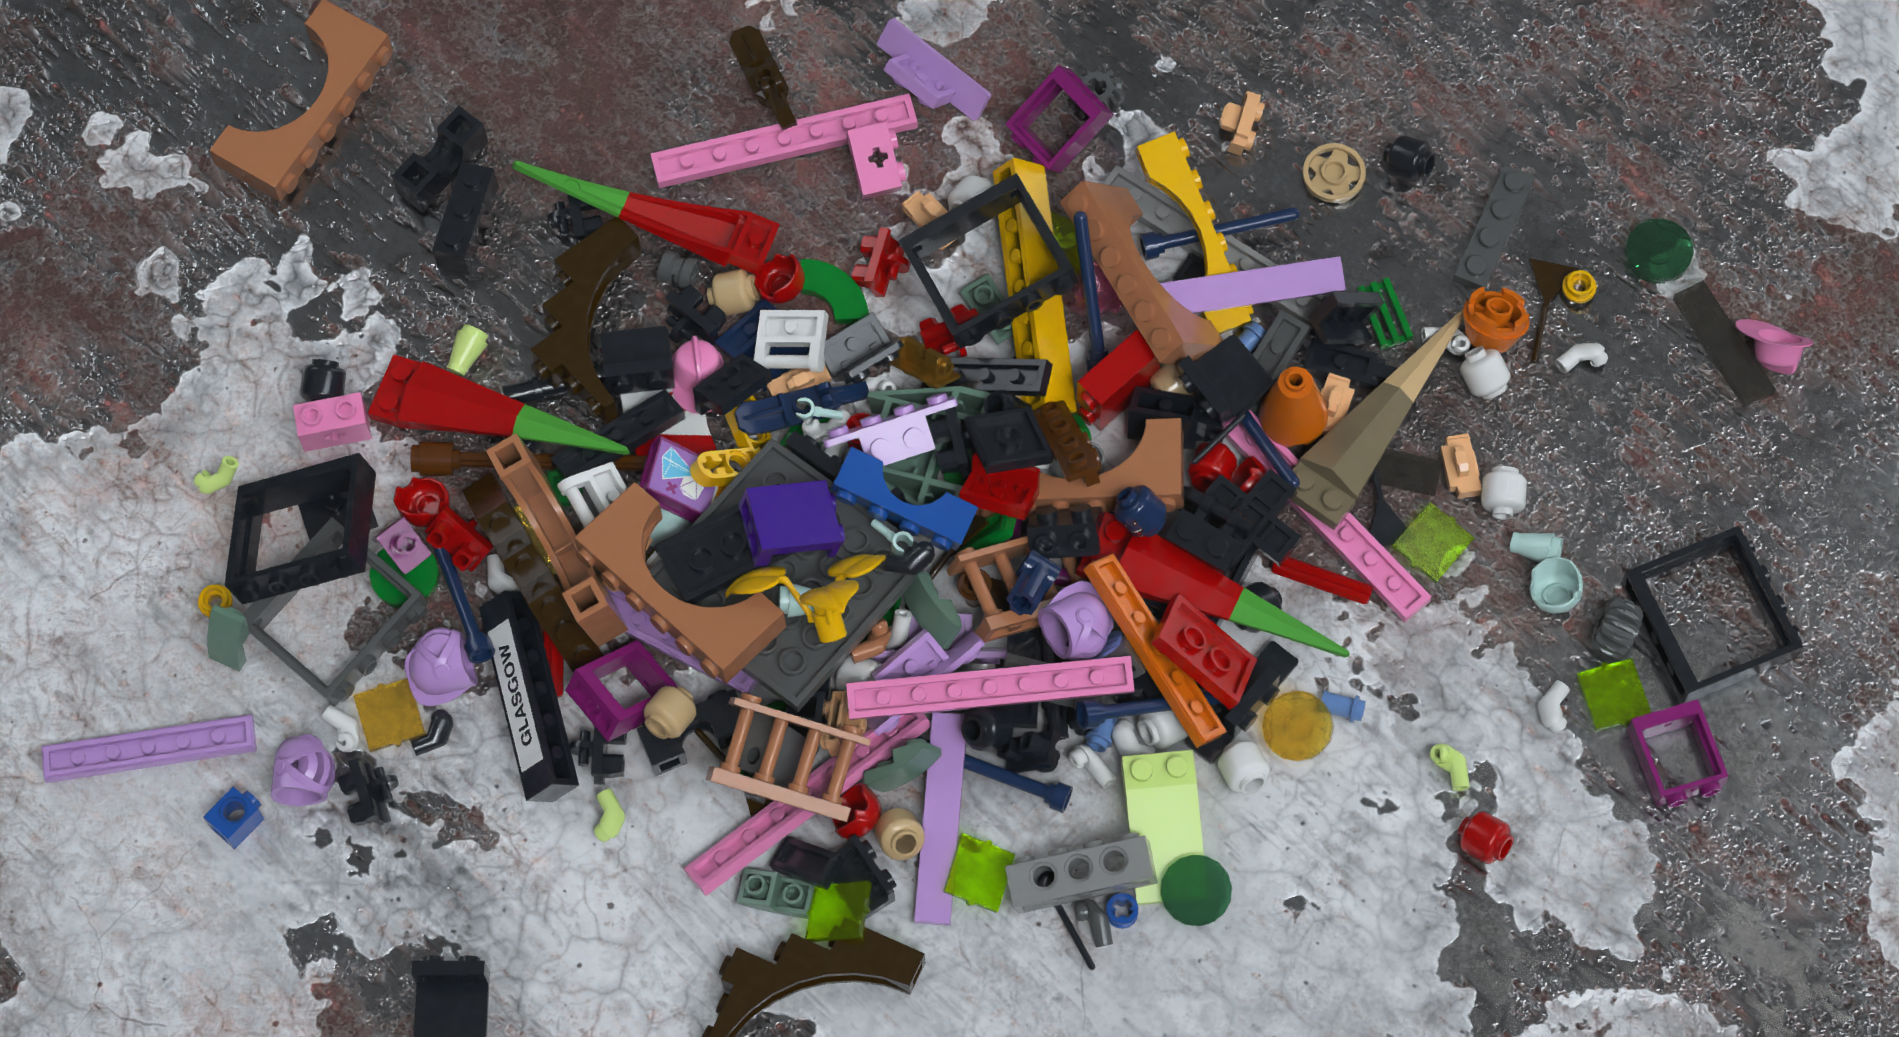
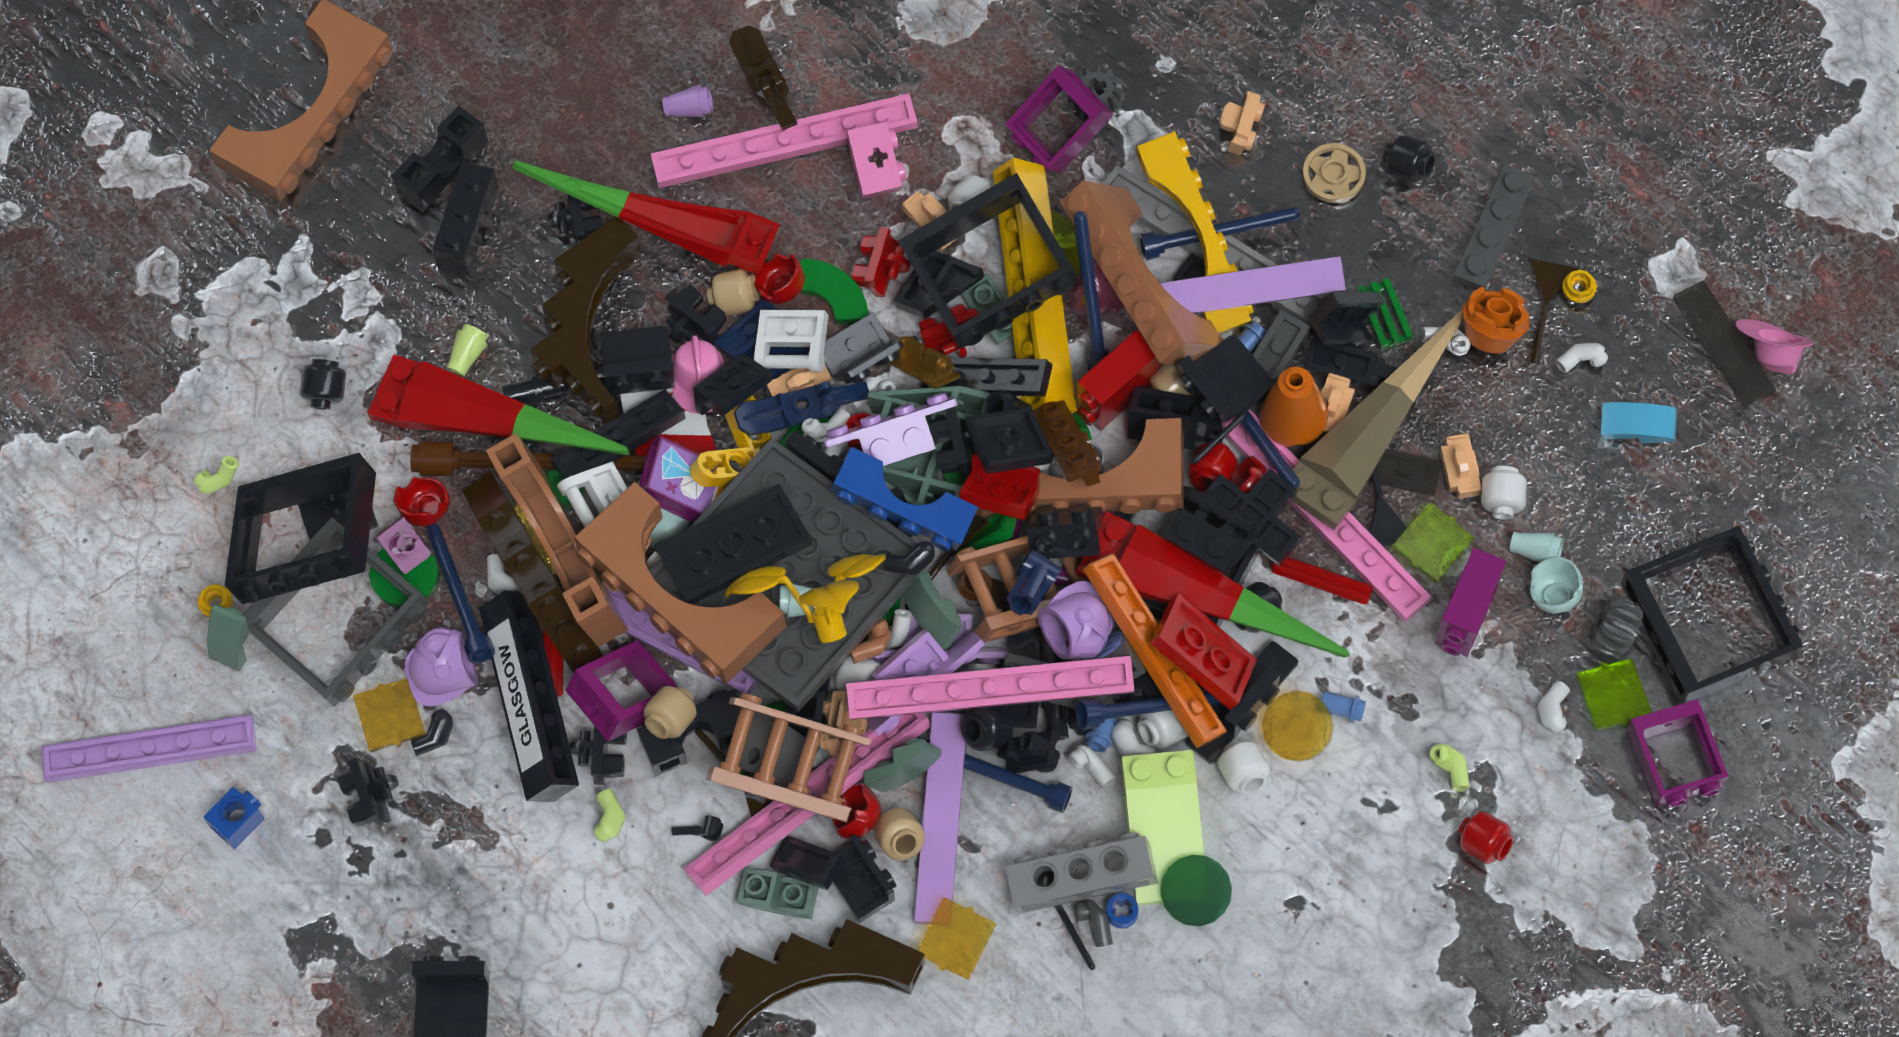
lavender helmet [270,734,335,806] -> none
bright pink brick [293,392,372,452] -> none
white arm [322,705,360,752] -> none
red hips [425,506,494,572] -> none
dark grey wheel [657,249,701,289] -> none
dark purple panel [738,480,845,567] -> none
light aqua hand [795,397,843,421] -> none
clear neon green piece [805,881,872,942] -> none
light aqua hand [871,519,913,556] -> none
lavender bracket [877,18,991,121] -> none
clear neon green piece [943,833,1015,913] -> none
dark blue head [1114,485,1166,537] -> none
white head [1460,346,1511,399] -> none
clear green tile [1625,218,1694,284] -> none
none -> lavender cone [662,84,713,117]
none -> black hand [671,815,724,841]
none -> black wing [894,251,985,319]
none -> clear yellow piece [918,897,997,980]
none -> magenta window [1435,547,1506,657]
none -> medium azure slope [1601,402,1677,443]

